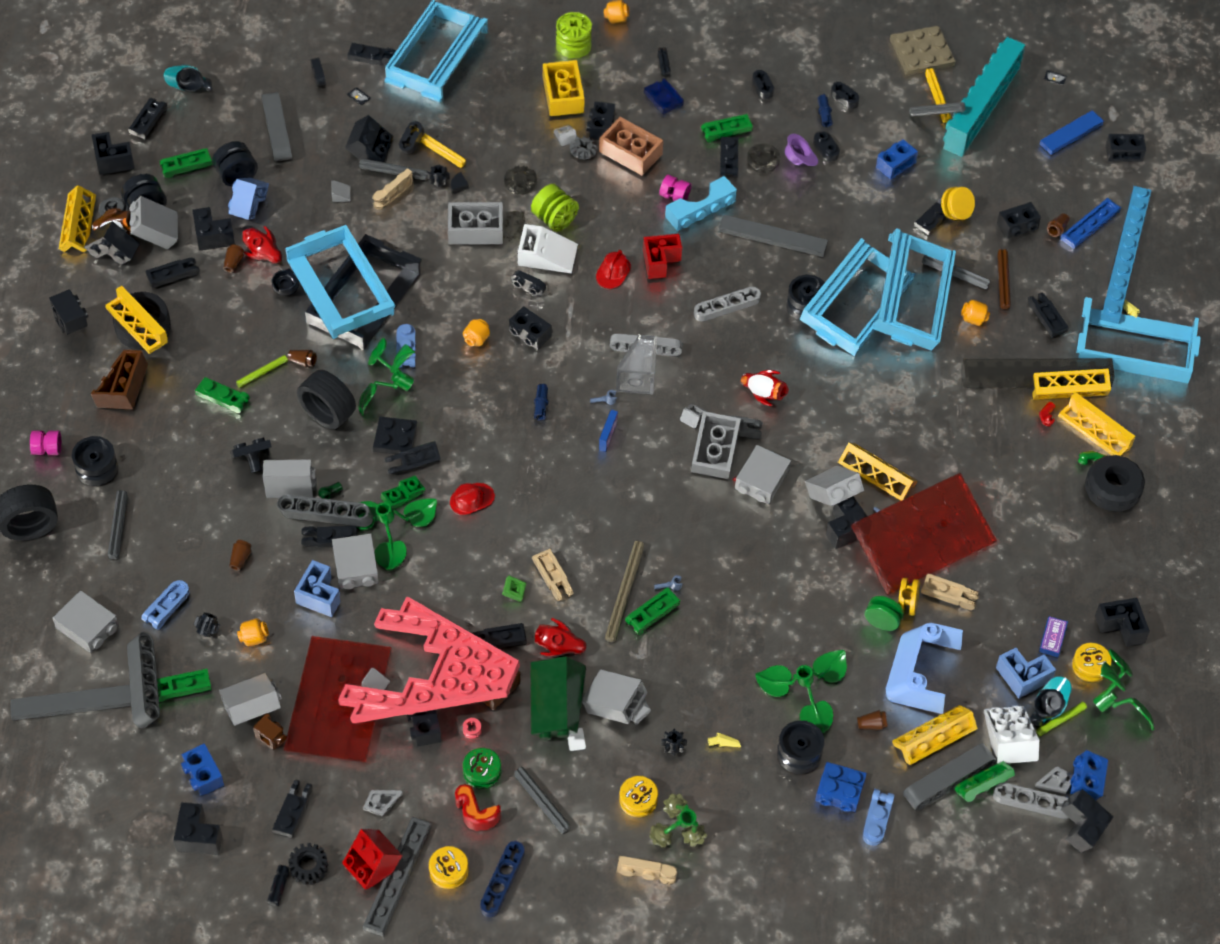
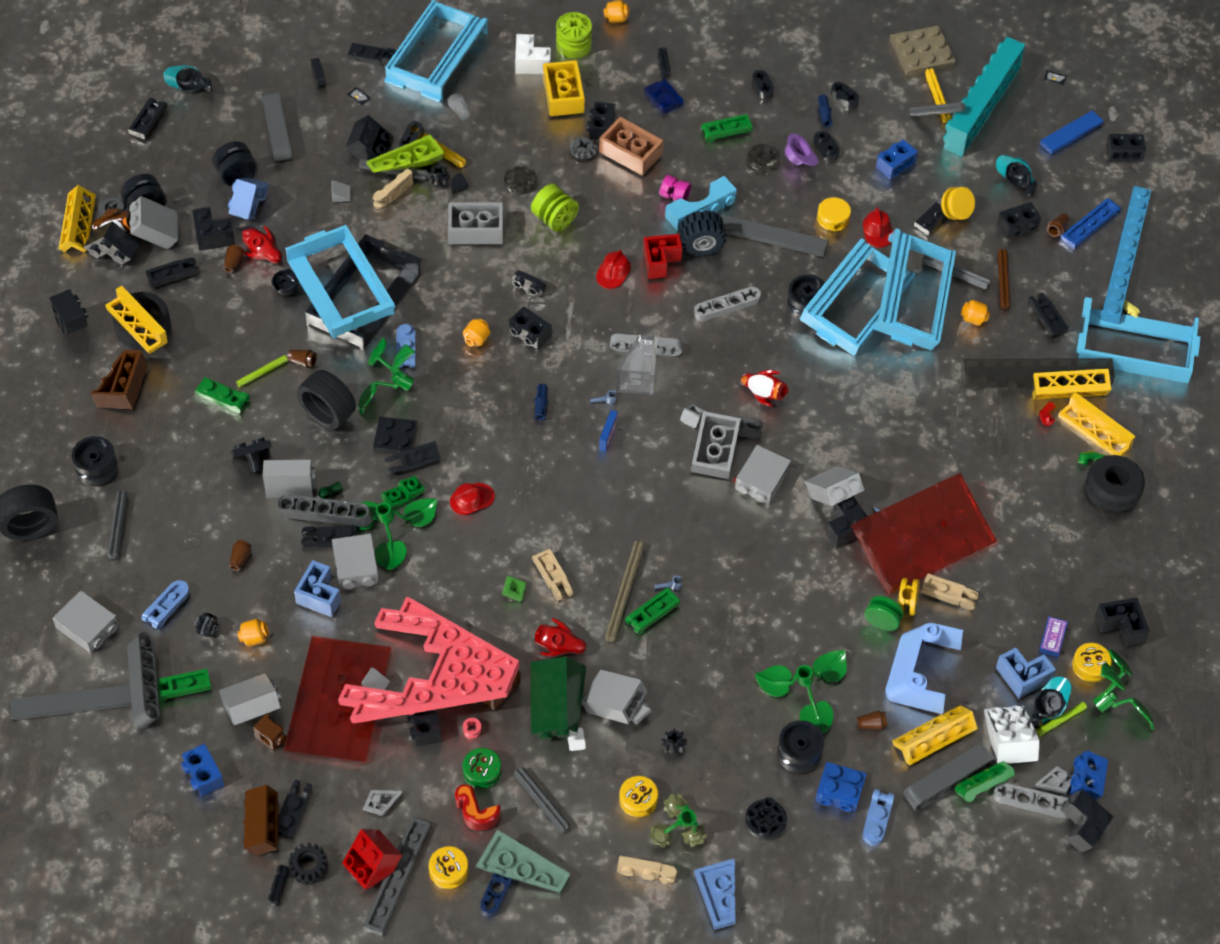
dark pink wheel [30,430,62,455] -> none
black brick [92,132,135,175] -> none
green plate [160,148,212,179] -> none
black brick [173,802,222,855] -> none
black hinge [472,623,527,648] -> none
white slope [518,224,578,273] -> none
light grey slope [554,125,577,146] -> none
light yellow bar [707,733,741,748] -> none
black plate [720,137,738,177] -> none
yellow fence [838,443,918,501] -> none
none -> reddish brown brick [243,784,278,856]
none -> lime wedge [366,135,444,173]
none -> clear cone [448,93,470,120]
none -> sand green wing [475,830,570,893]
none -> white brick [515,34,550,74]
none -> black wheel [679,211,727,256]
none -> medium blue wing [694,858,735,930]
none -> black tile [745,797,787,840]
none -> yellow head [817,197,851,232]
none -> red piece [863,207,893,248]
none -> black hair [996,155,1038,196]

